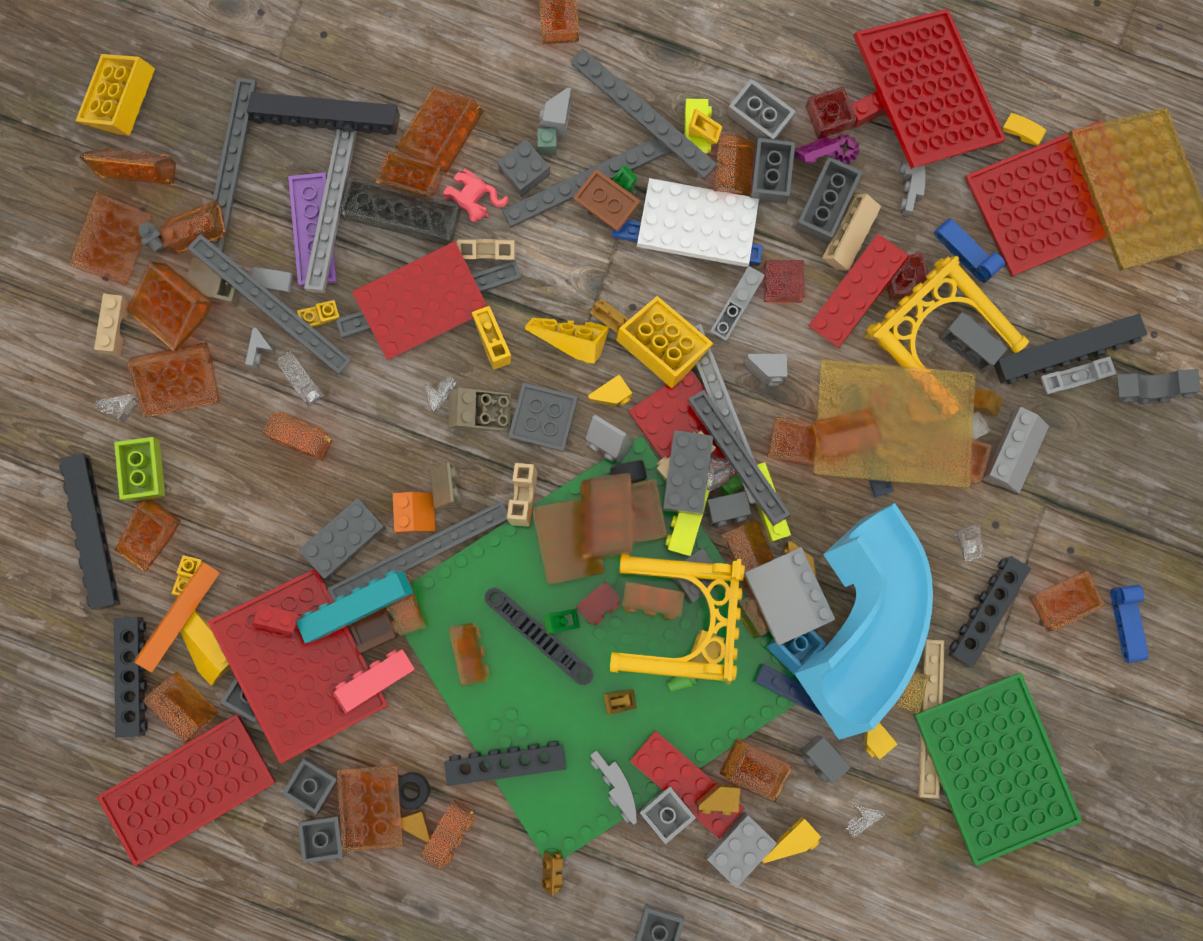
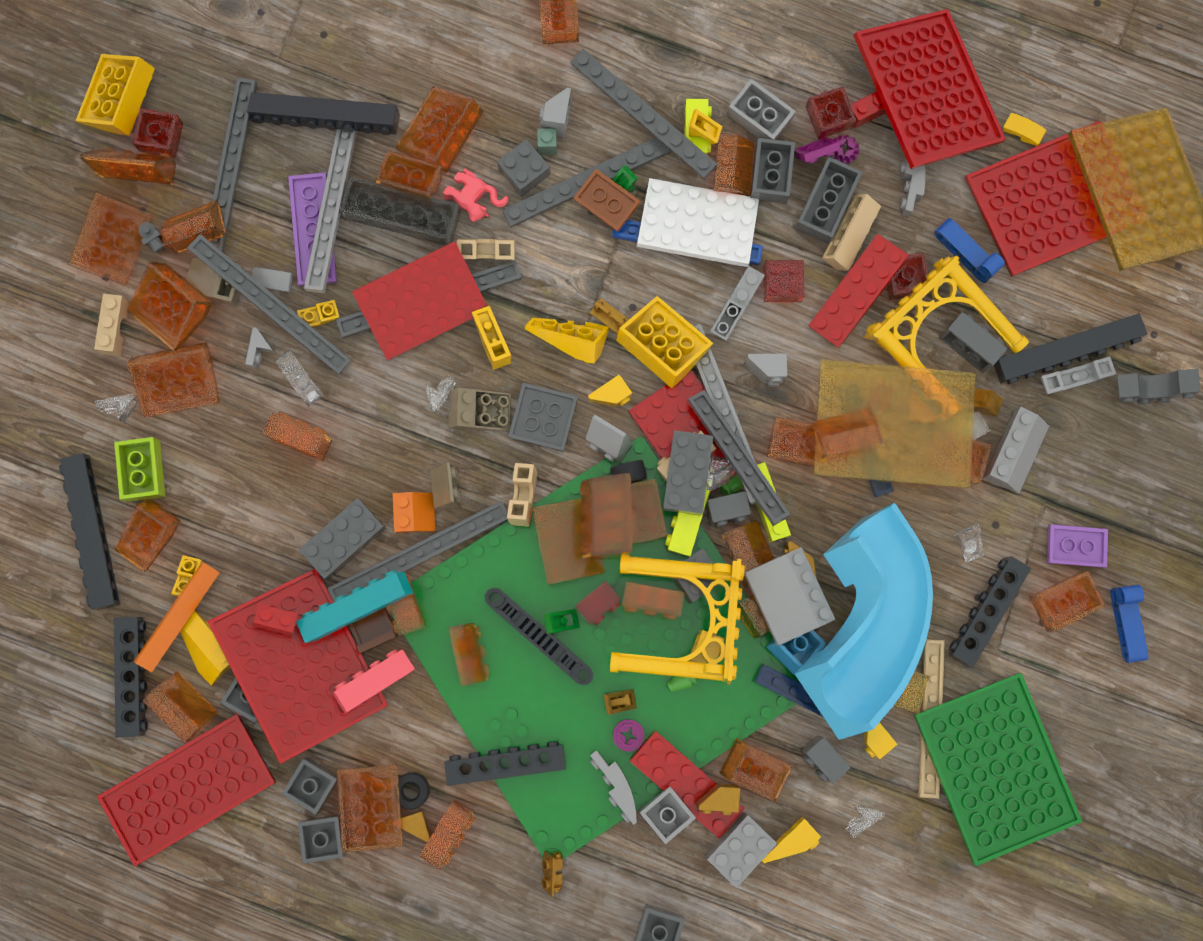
none -> clear red brick [132,108,183,158]
none -> magenta gear [613,719,644,751]
none -> medium lavender plate [1047,525,1108,568]

